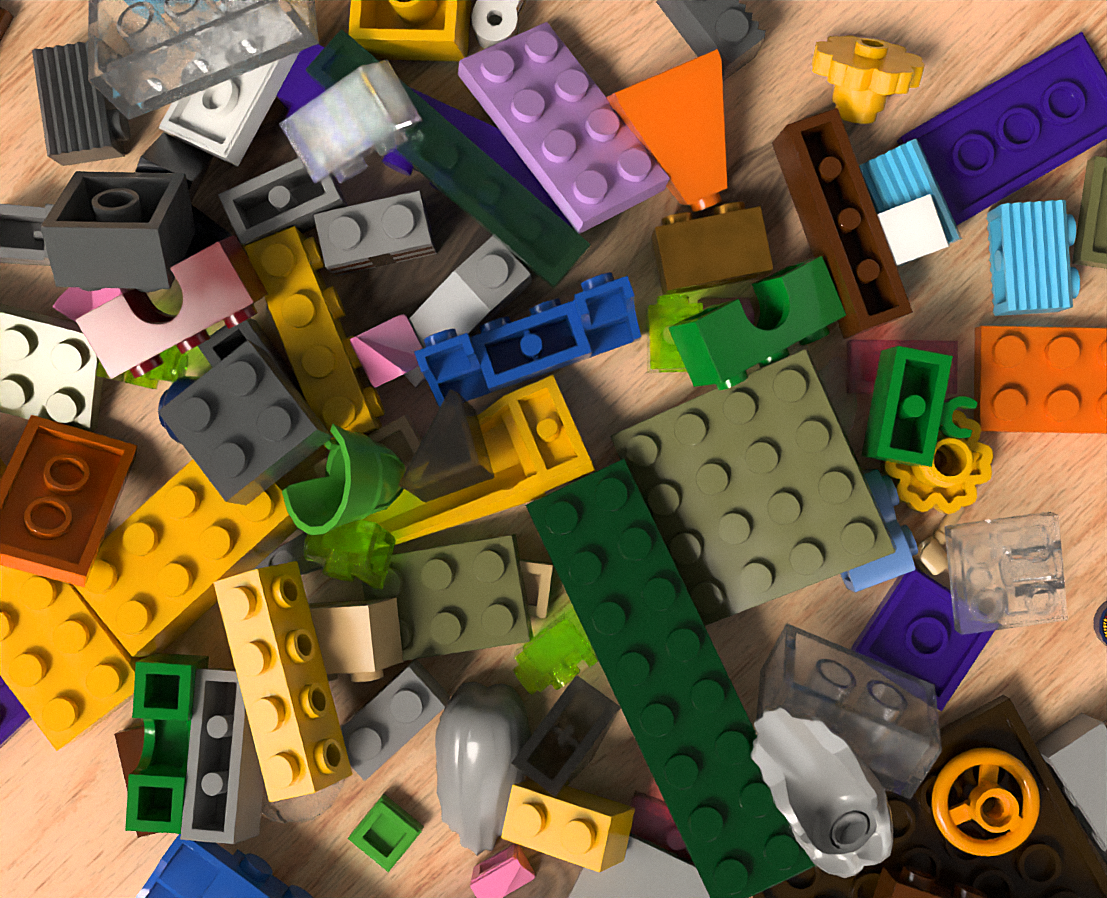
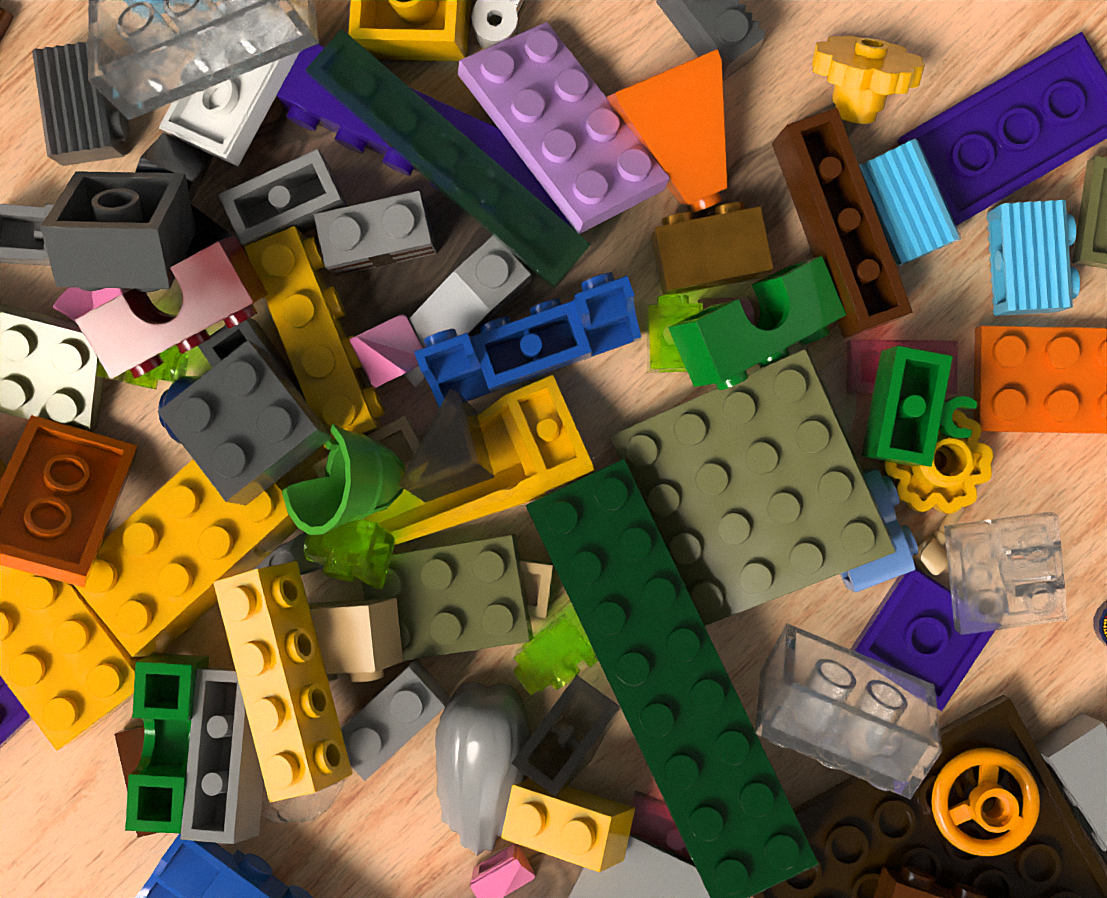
clear brick [279,60,422,184] -> none
bright green tile [348,793,424,872] -> none
light grey hair [751,705,893,878] -> none
white tile [877,194,950,266] -> none

